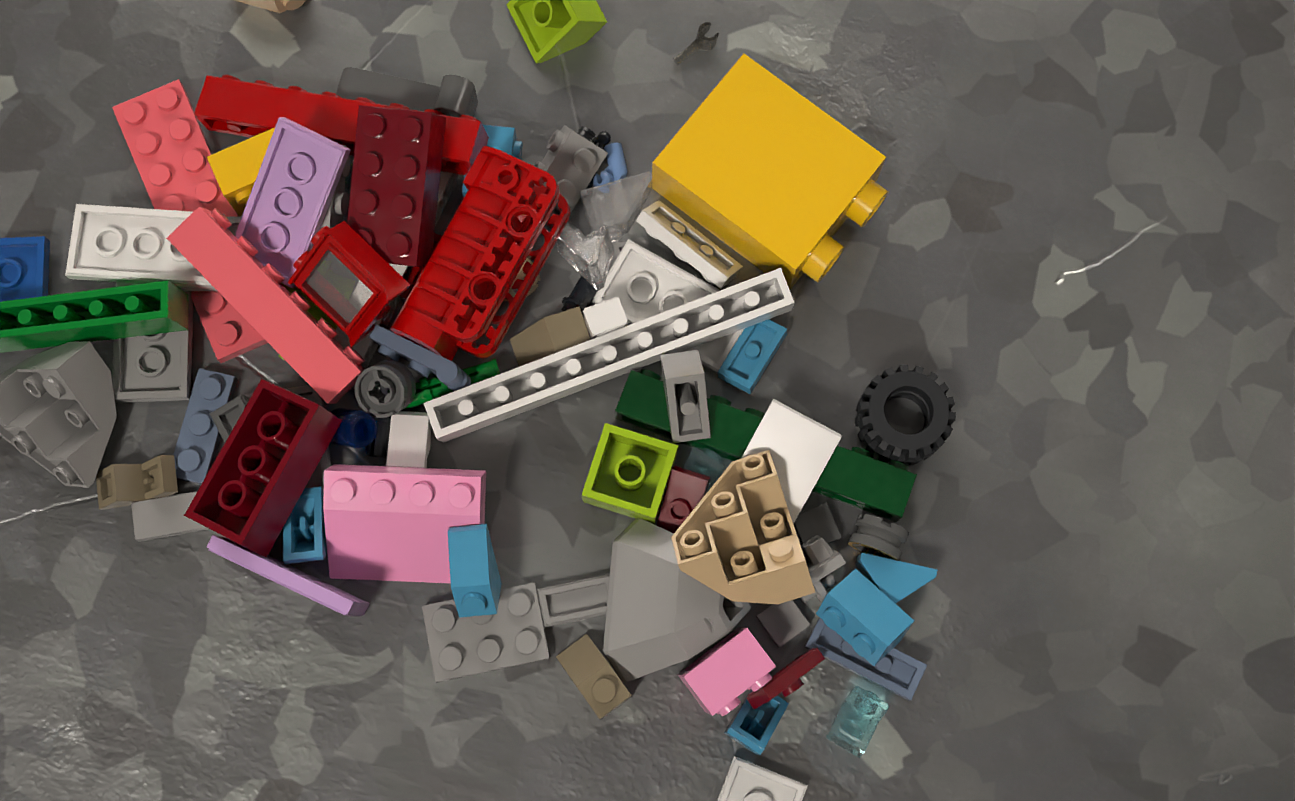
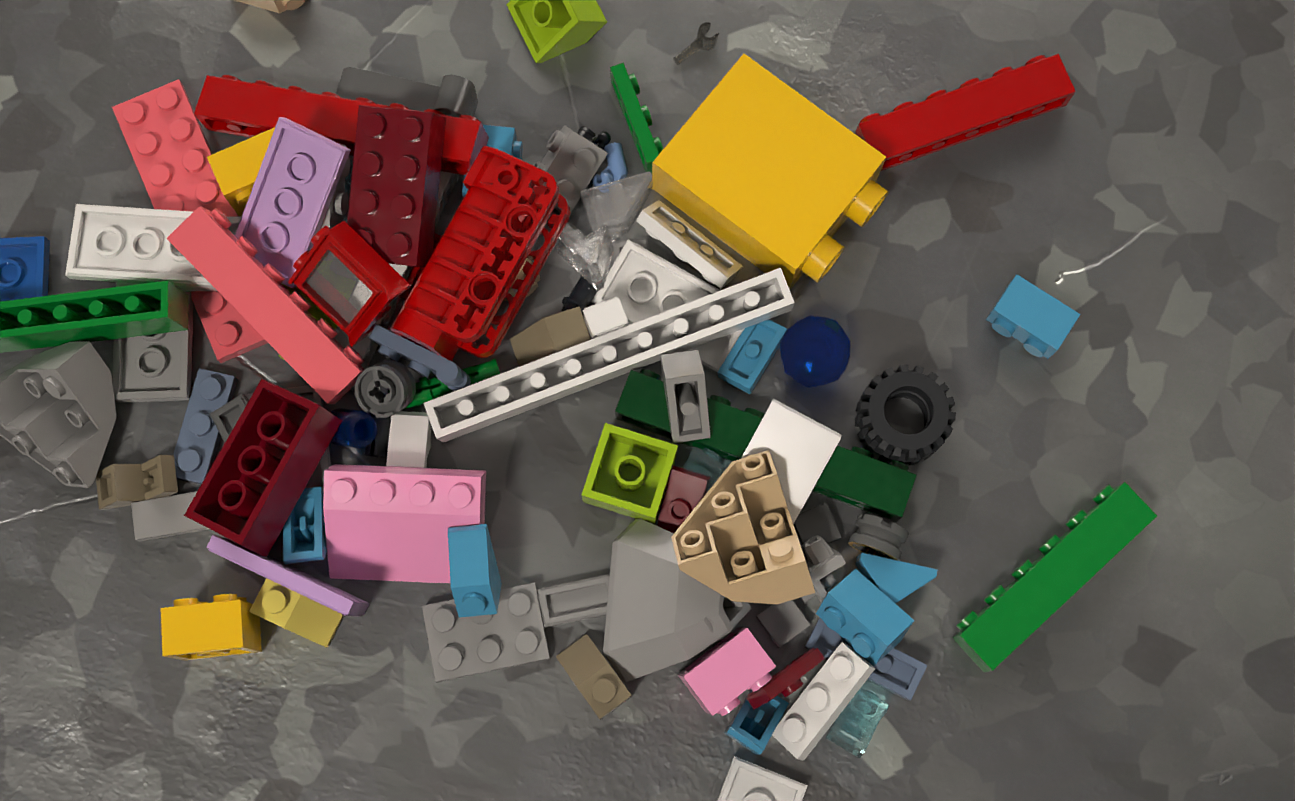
none -> yellow brick [160,594,262,660]
none -> light yellow slope [249,578,344,648]
none -> green plate [610,62,663,176]
none -> white plate [772,642,875,761]
none -> clear blue hat [779,315,851,388]
none -> red brick [855,54,1076,171]
none -> green brick [953,482,1157,673]
none -> dark azure brick [986,274,1081,359]

